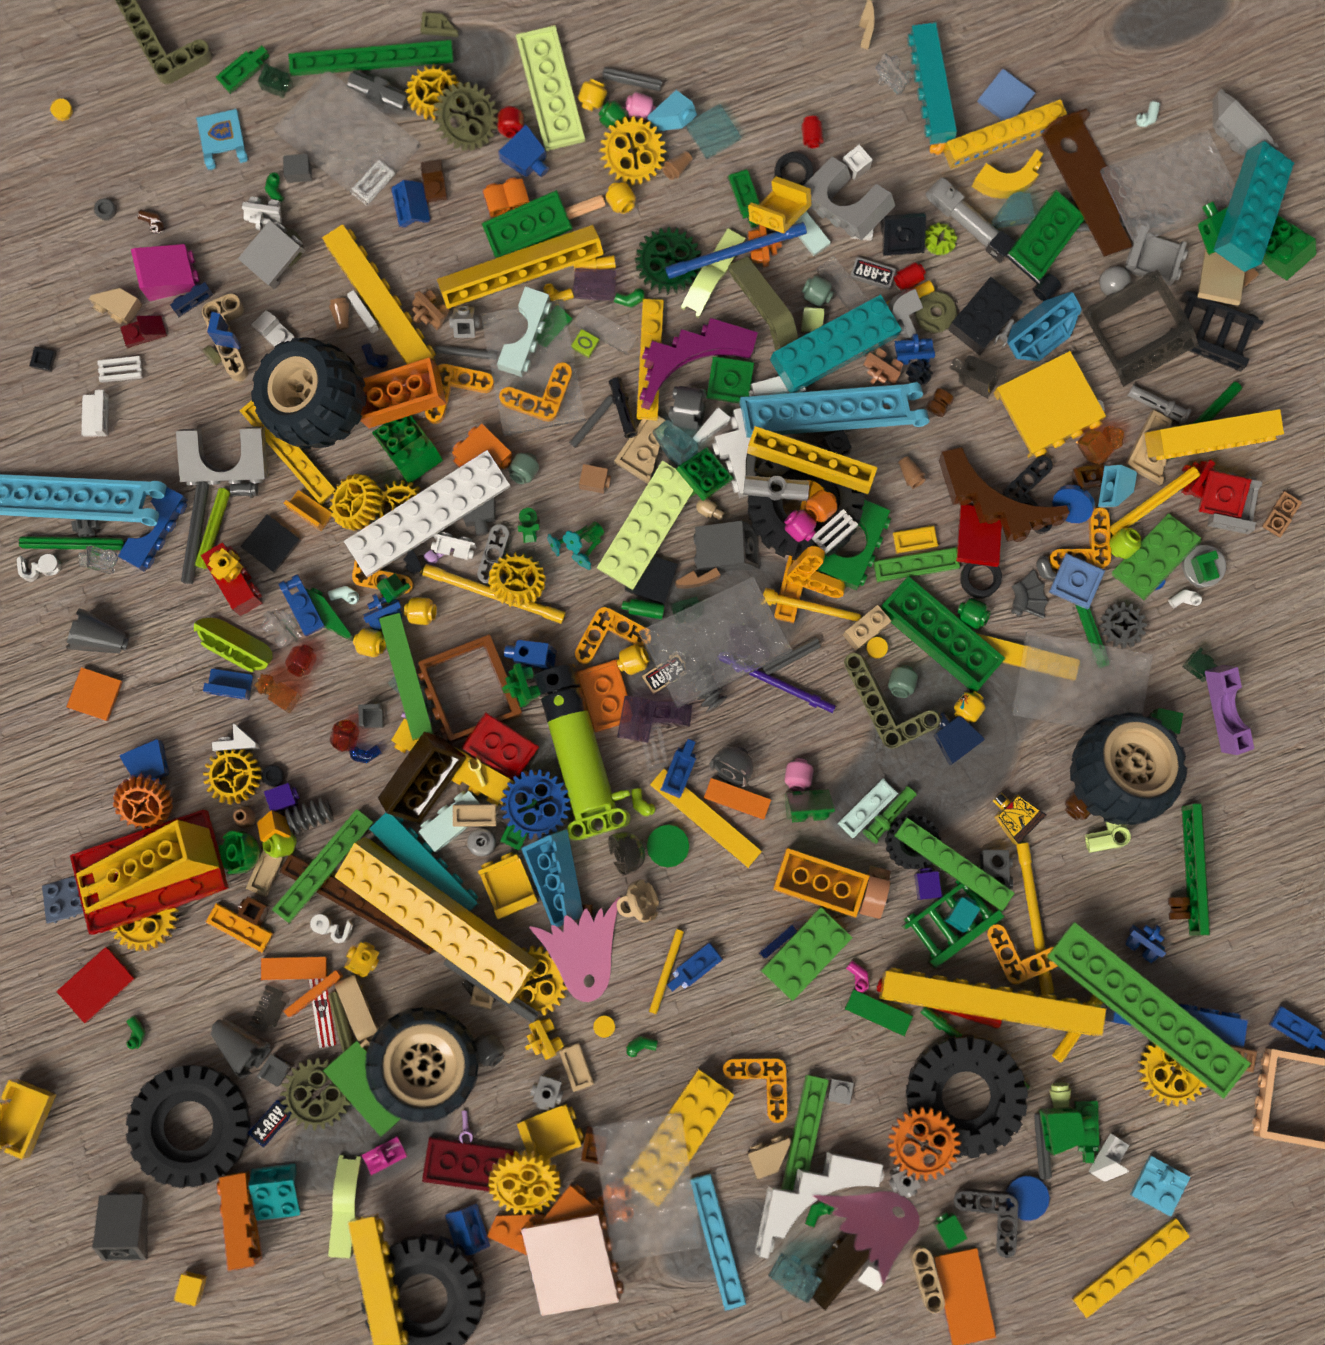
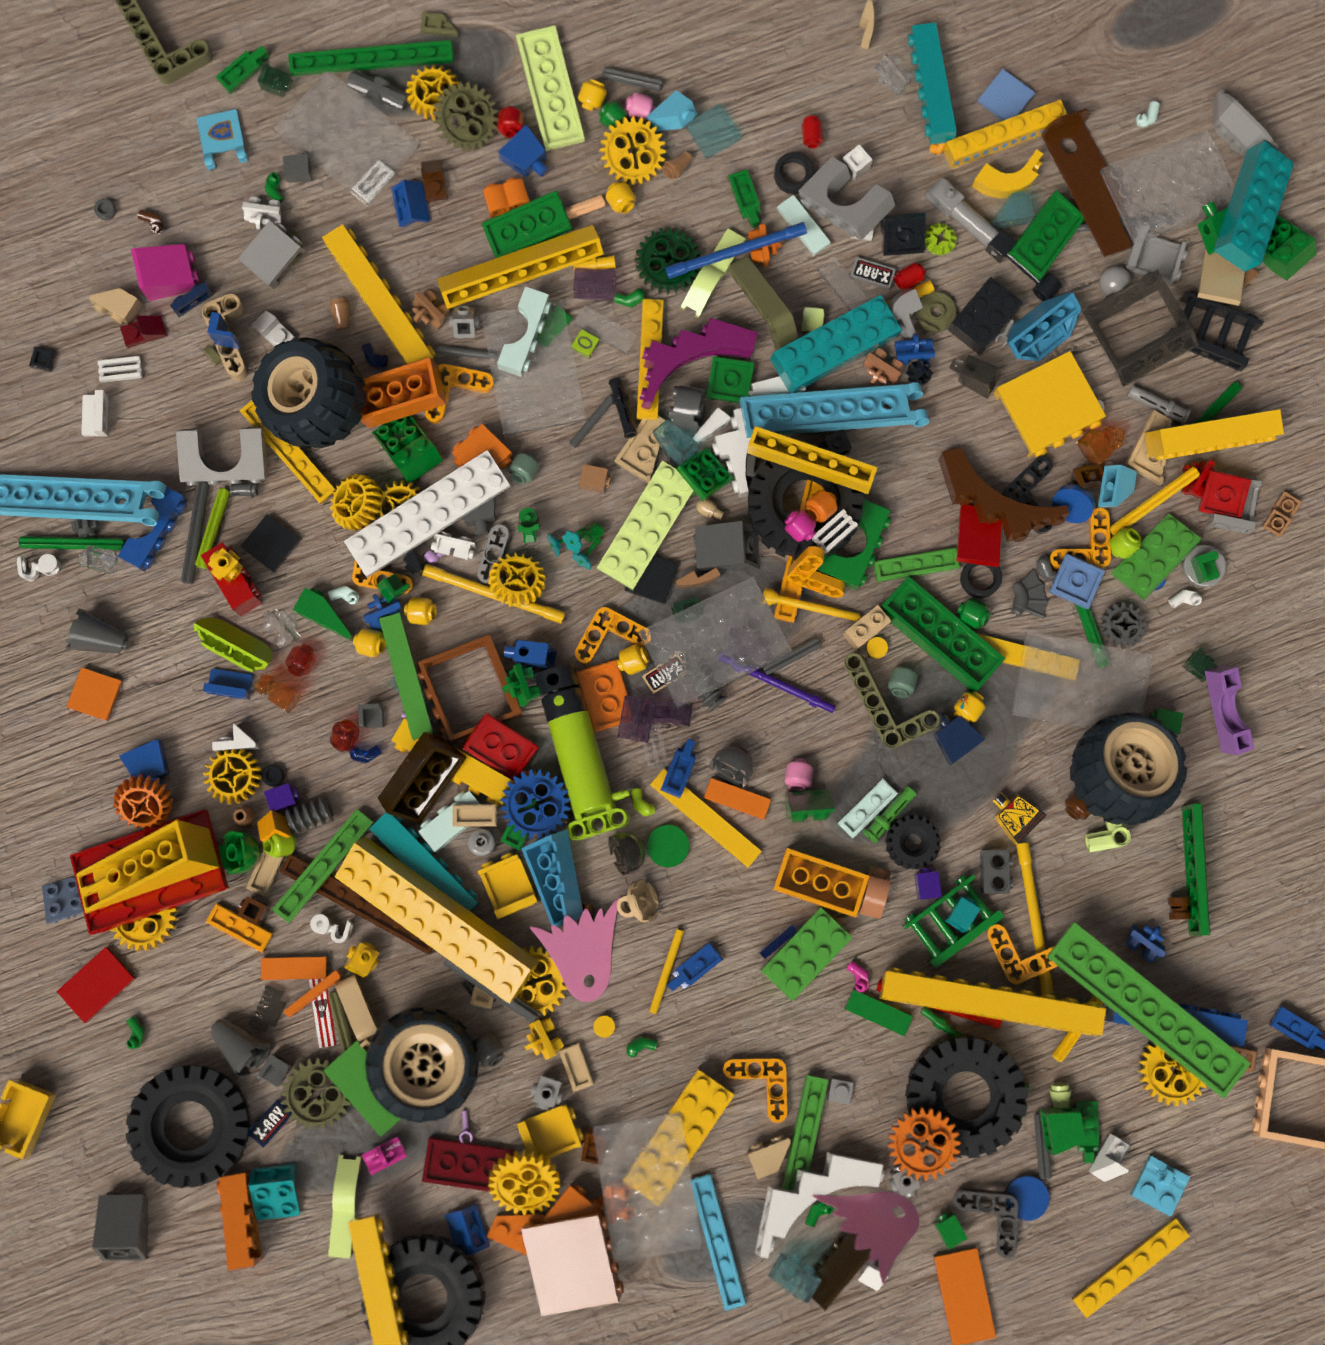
yellow tile [50,99,73,121] -> none
yellow panel [174,1271,207,1306] -> none
blue plate [278,574,325,637] -> none
light orange panel [283,490,332,531] -> none
white tile [347,290,379,333] -> none
light yellow hand [468,755,486,787] -> none
light orange beam [499,362,572,422] -> none
yellow arm [543,283,574,303] -> none
green cylinder [621,599,665,620] -> none
light grey piece [743,475,809,501] -> none
yellow panel [748,176,812,234] -> none
sand green head [802,275,834,306] -> none
yellow tile [892,526,938,554] -> none
bright green plate [894,818,1015,911] -> none
medium nougat cone [899,456,926,489] -> none
tan beam [910,1245,945,1313] -> none
reddish brown wheel [926,388,954,417] -> none

